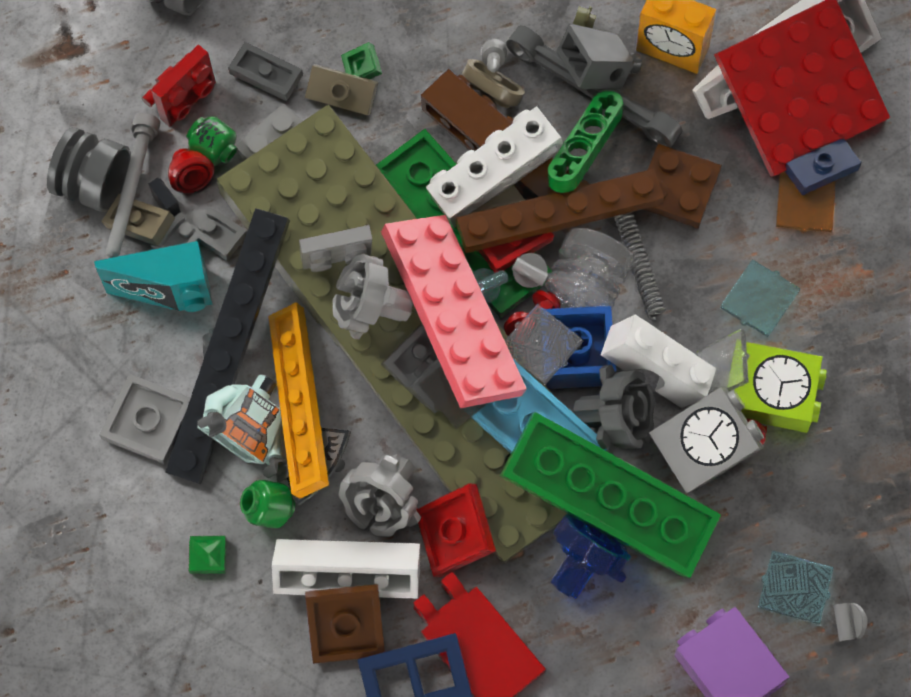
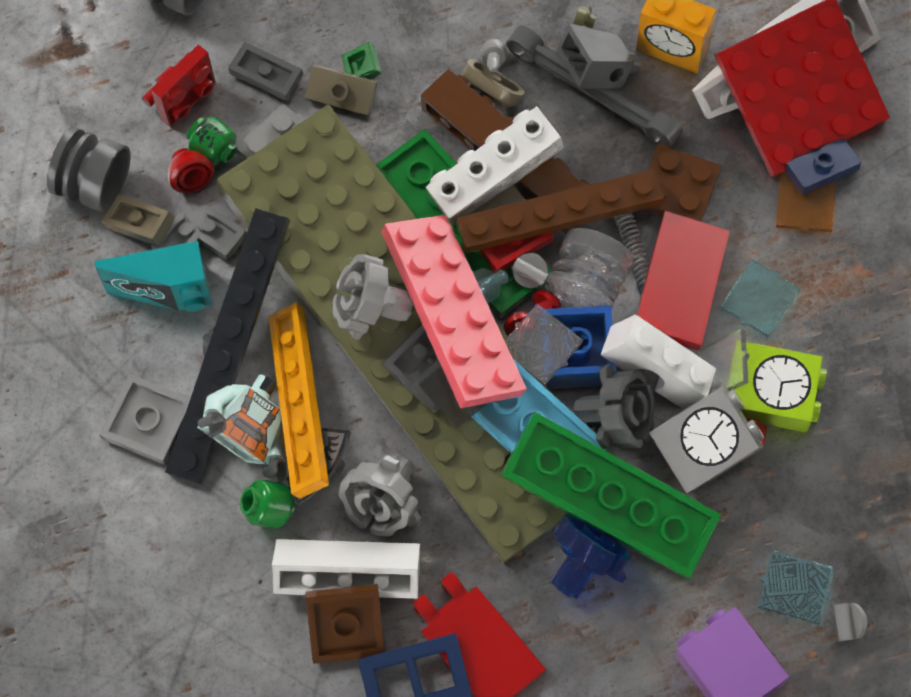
light grey piece [106,113,161,258] -> none
black tile [148,178,181,217] -> none
green tile [188,536,227,574] -> none
light grey plate [299,225,372,272] -> none
red tile [416,483,496,577] -> none
green beam [548,91,623,193] -> none
none -> tile [636,211,730,351]

